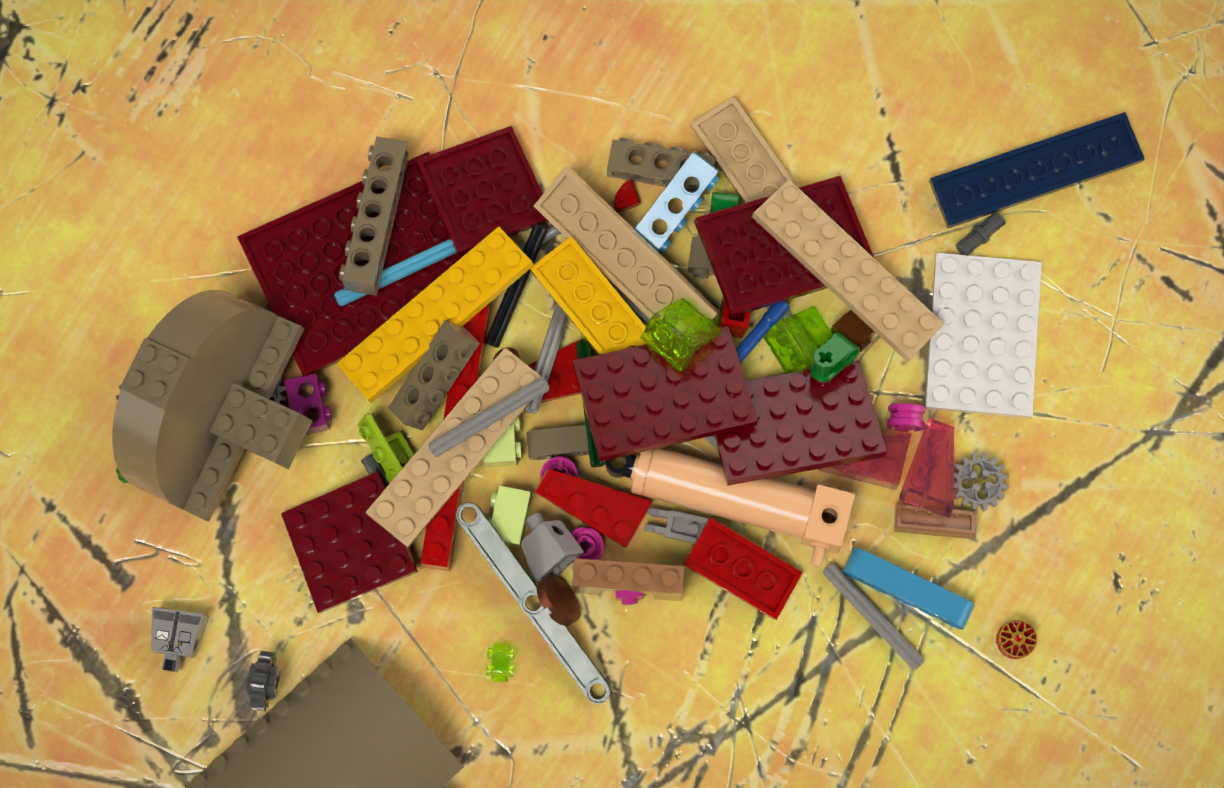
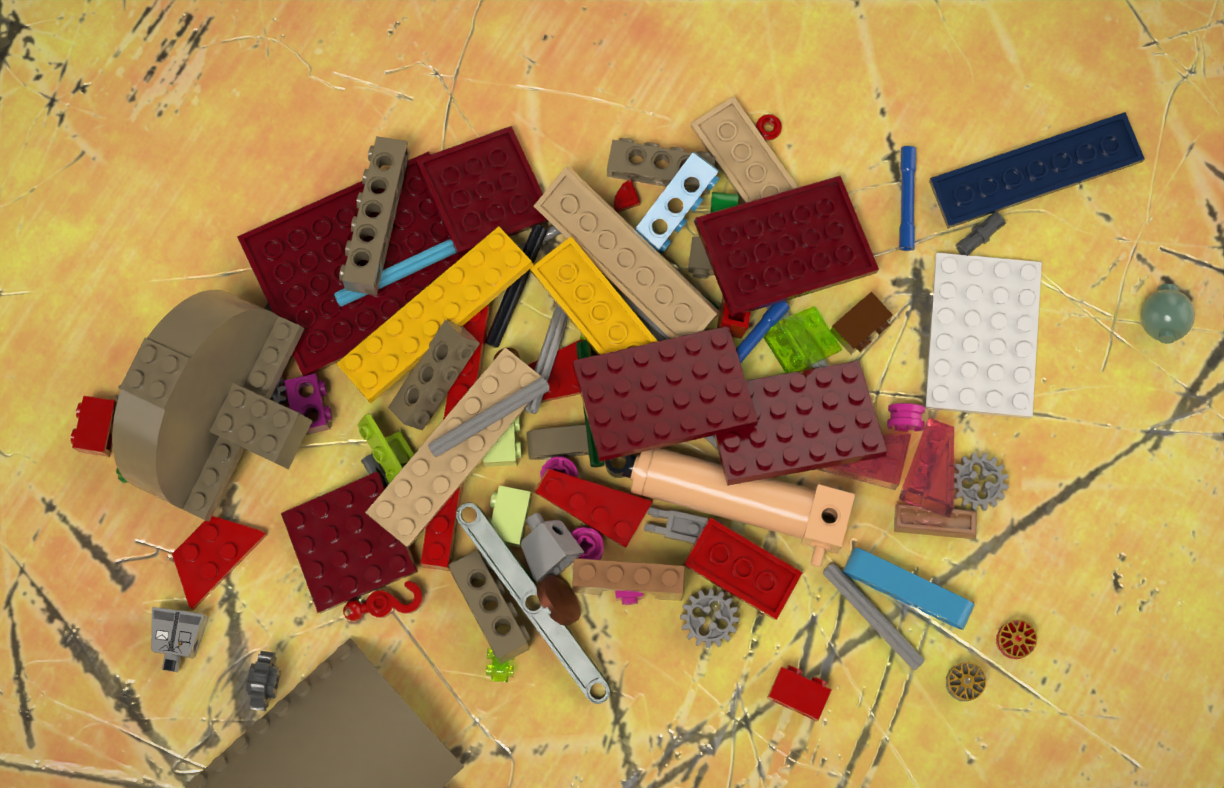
clear neon green bracket [640,298,721,371] -> none
tan plate [752,179,944,362] -> none
green piece [811,332,860,382] -> none
none -> red brick [71,396,117,457]
none -> red wing [172,516,267,610]
none -> red piece [343,581,423,622]
none -> dark tan brick [448,550,531,665]
none -> light grey gear [680,589,739,649]
none -> red plate [756,114,782,140]
none -> red brick [767,665,832,722]
none -> blue piece [899,146,916,251]
none -> wheel [946,662,986,702]
none -> sand green brick [1140,284,1195,344]

